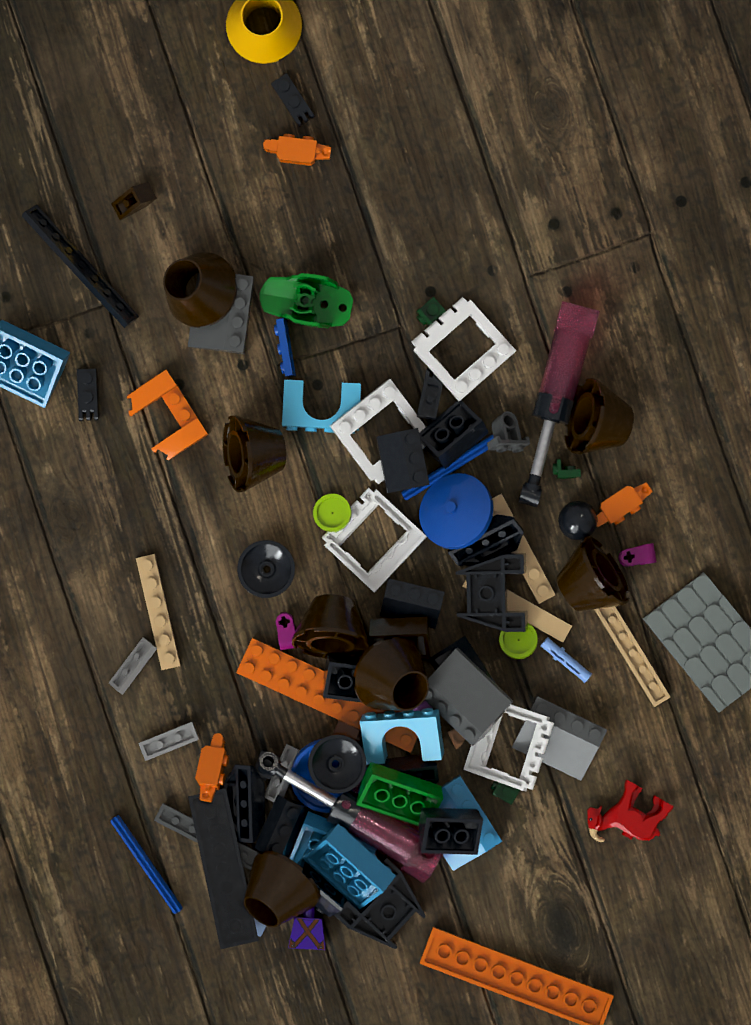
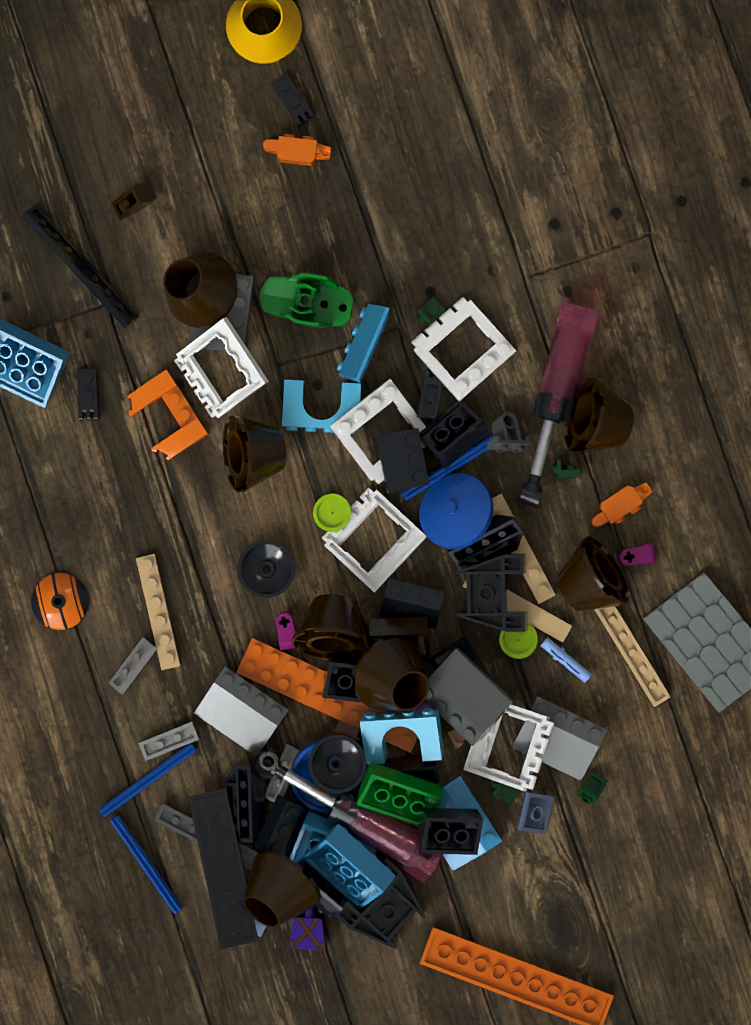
orange hinge [195,733,229,802] -> none
blue plate [274,318,296,377] -> none
black piece [558,501,598,540] -> none
red animal [587,779,674,842] -> none
none -> orange dish [31,573,89,630]
none -> blue axle [99,743,196,817]
none -> white hinge [174,317,269,418]
none -> slope [194,666,289,757]
none -> dark azure slope [337,304,390,384]
none -> sand blue slope [517,790,554,834]
none -> dark green bracket [577,771,608,805]

